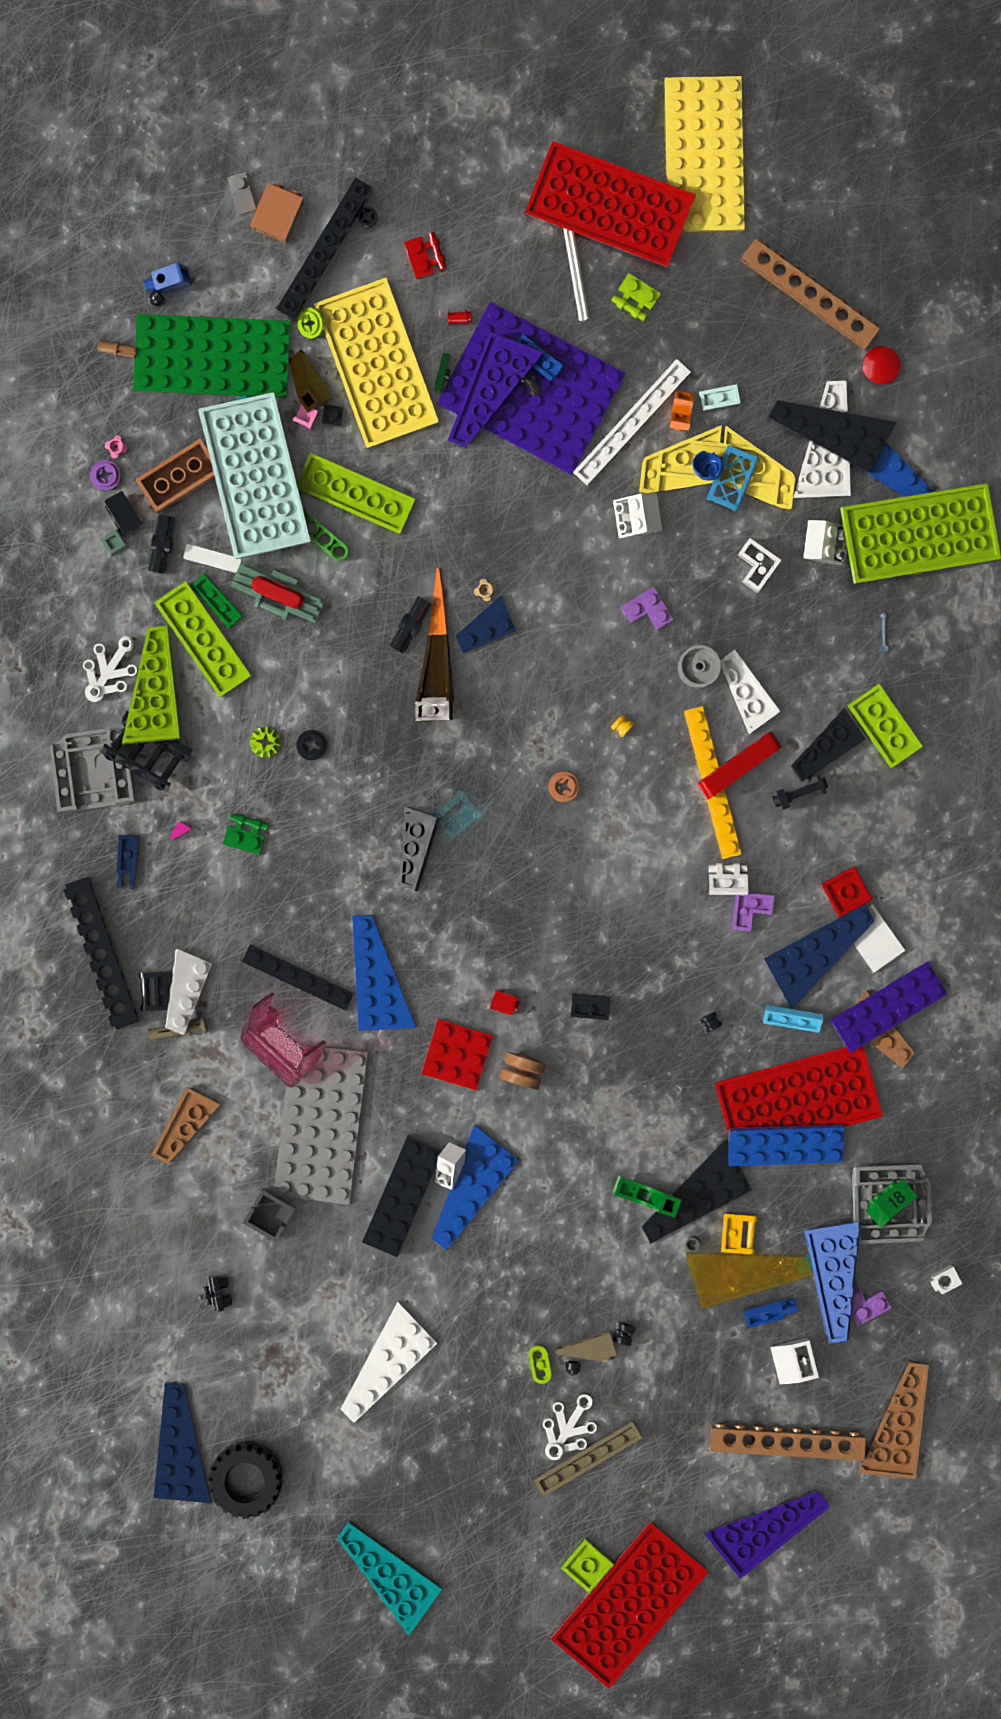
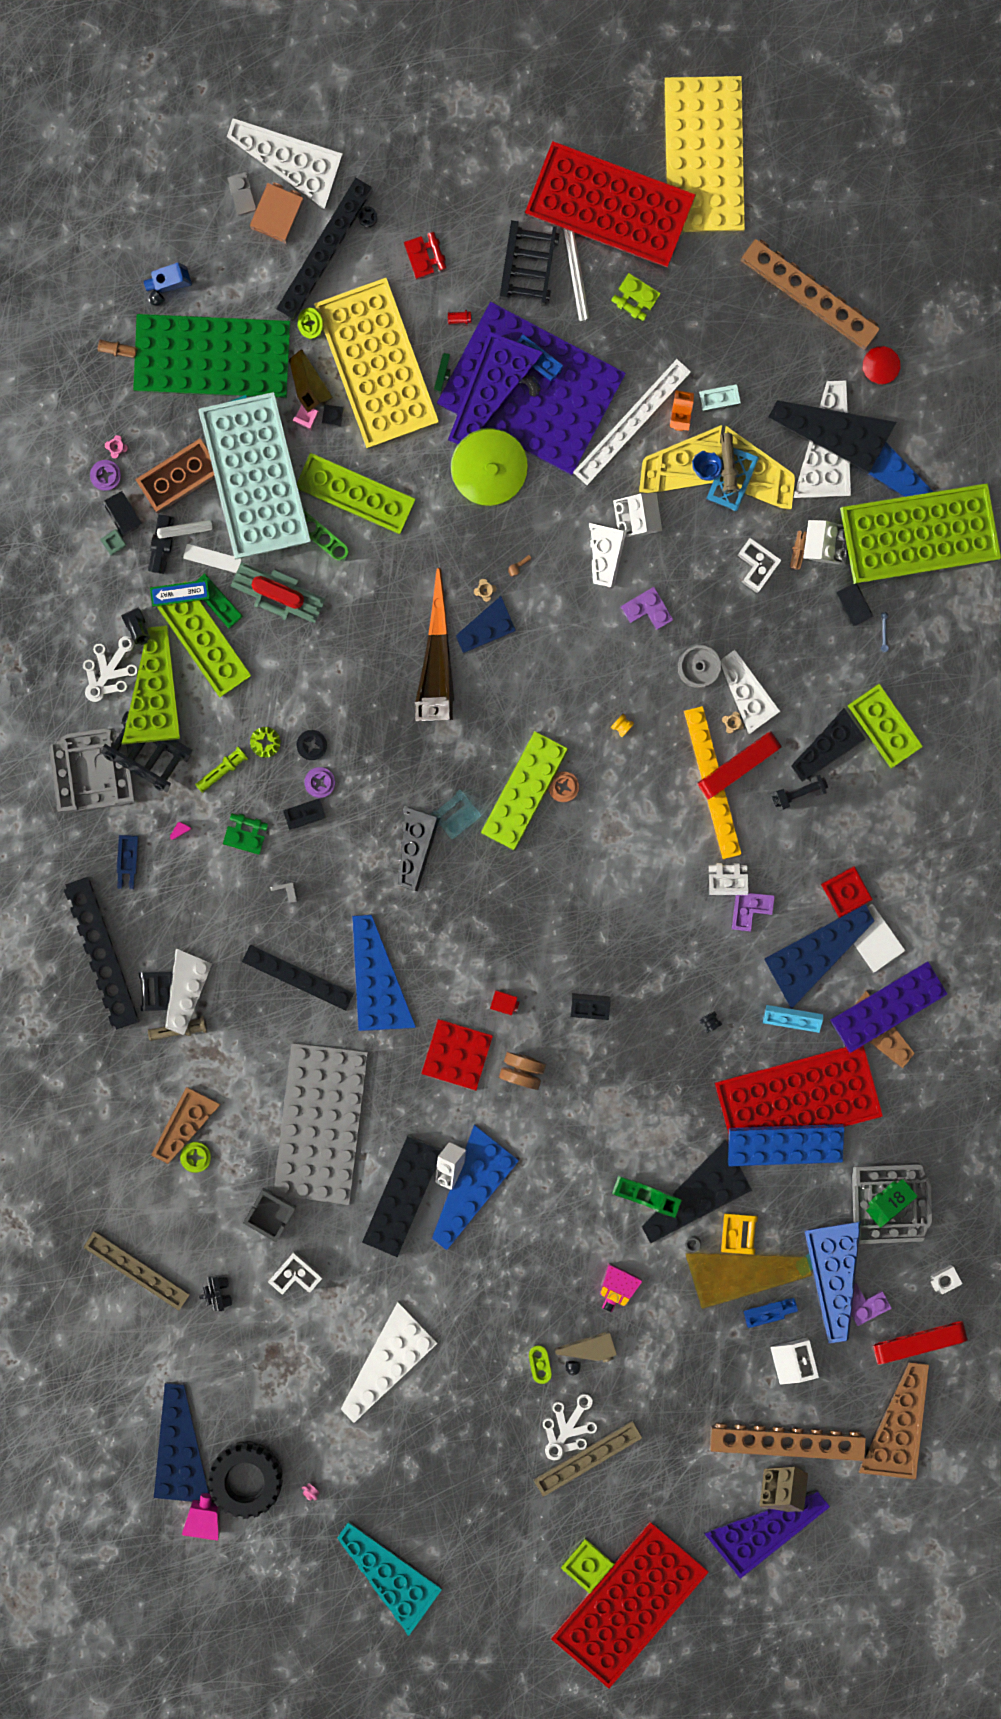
clear pink windscreen [240,992,326,1088] -> none
black piece [389,596,432,654] -> none
black wheel [613,1322,636,1346] -> none
none -> dark tan plate [83,1231,190,1311]
none -> black piece [121,607,150,645]
none -> tile [150,580,210,607]
none -> white axle [157,520,212,539]
none -> lime gear [180,1142,211,1173]
none -> dark pink torso [182,1493,221,1541]
none -> lime pin [195,746,249,793]
none -> white wing [227,118,343,210]
none -> white brick [268,1251,323,1295]
none -> light grey panel [270,882,299,903]
none -> black hinge [283,798,326,830]
none -> bright pink plate [301,1483,320,1501]
none -> medium lavender gear [304,767,335,798]
none -> lime dish [451,428,528,506]
none -> lime plate [481,731,569,851]
none -> black fence [499,220,560,306]
none -> medium nougat hand [508,555,532,577]
none -> white wing [589,523,627,588]
none -> dark pink torso [600,1263,642,1312]
none -> dark tan pin [720,433,740,493]
none -> tan plate [722,712,744,734]
none -> dark tan slope [759,1467,808,1512]
none -> medium nougat axle [790,531,807,570]
none -> black hinge [836,583,874,626]
none -> red beam [873,1321,968,1364]

